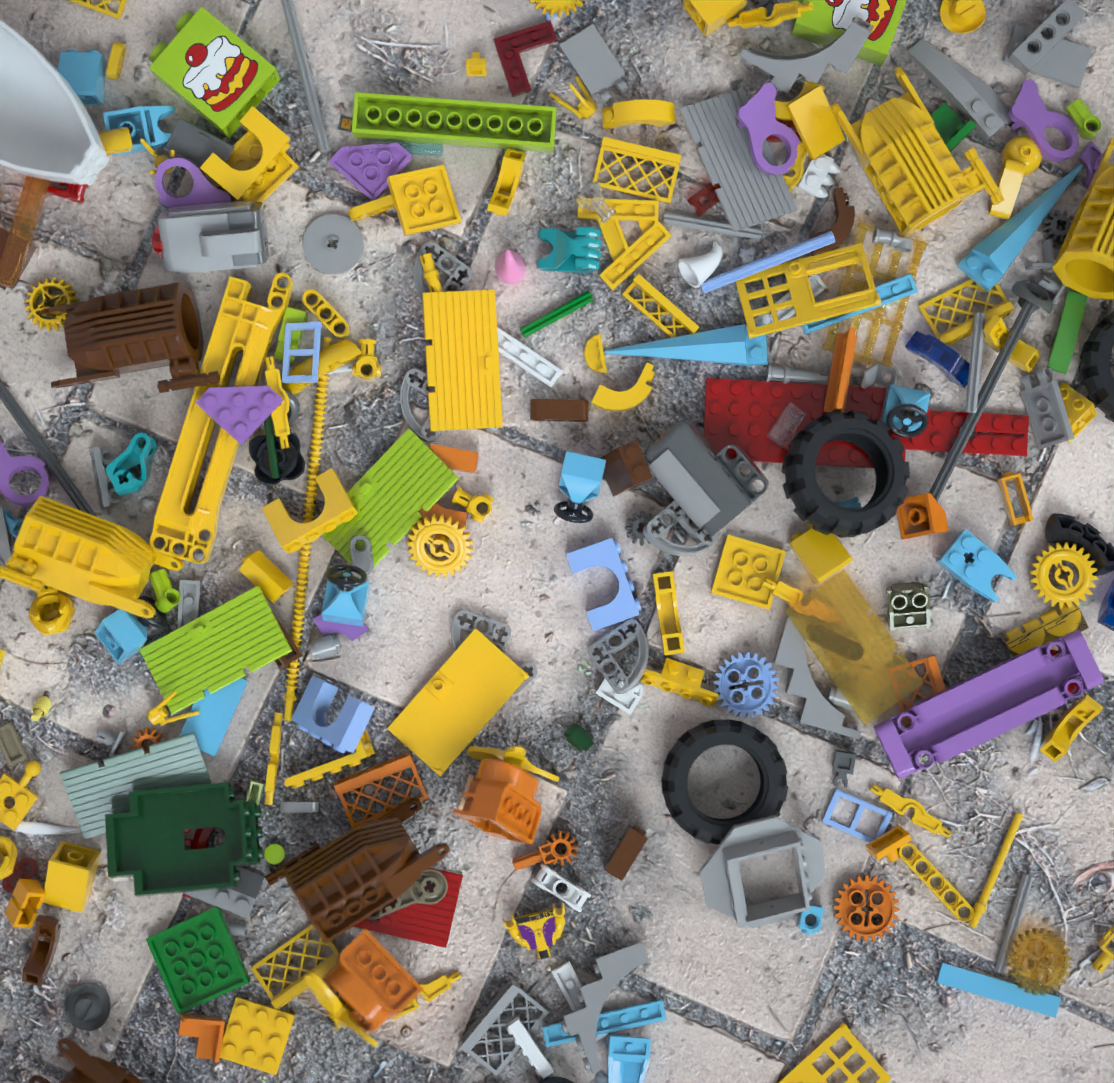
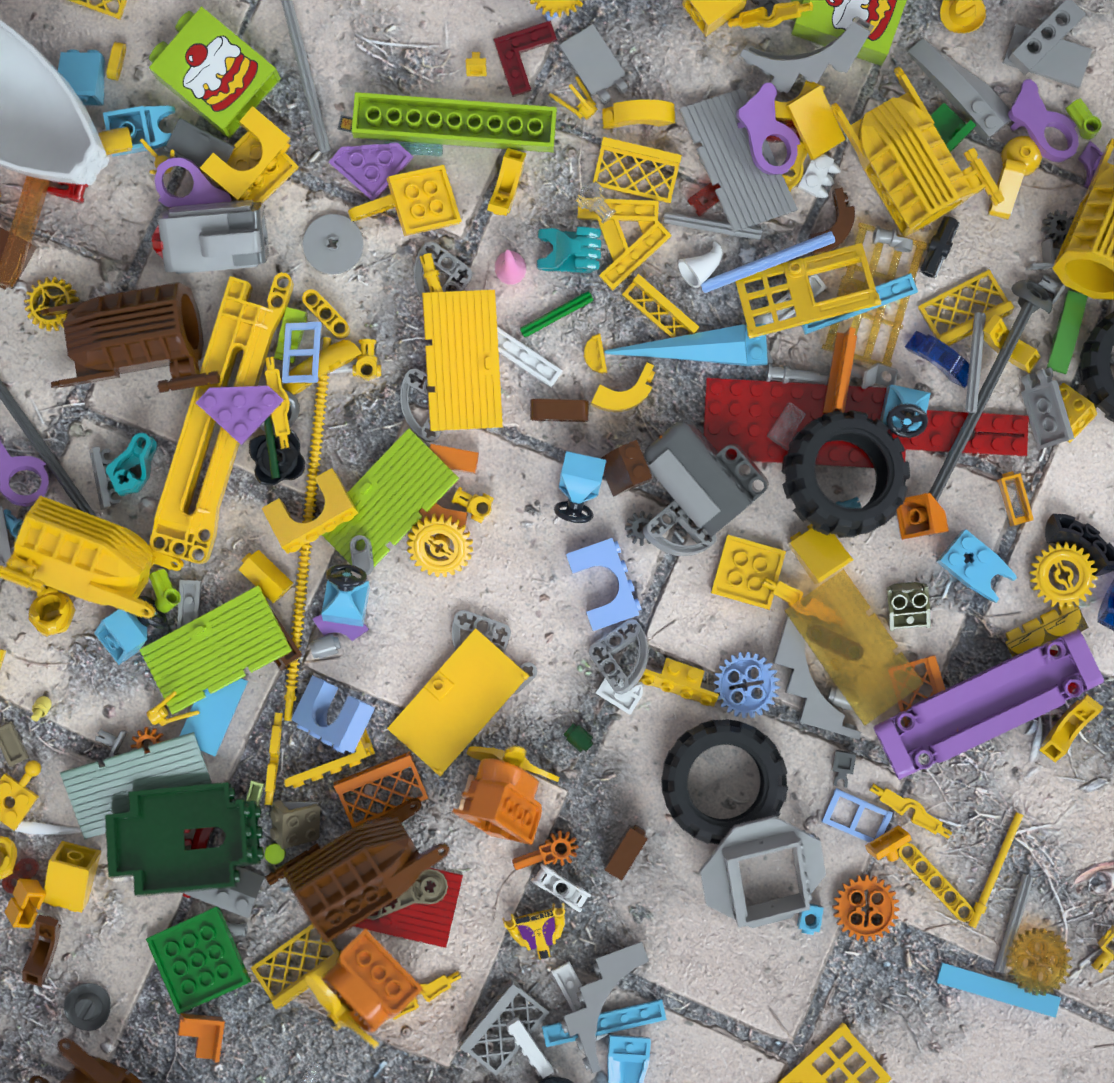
yellow plate [220,996,296,1075] -> none
yellow arch [652,571,685,655] -> none
medium azure plate [957,164,1083,292] -> none
none -> dark tan bracket [270,800,321,849]
none -> black piece [919,216,960,278]

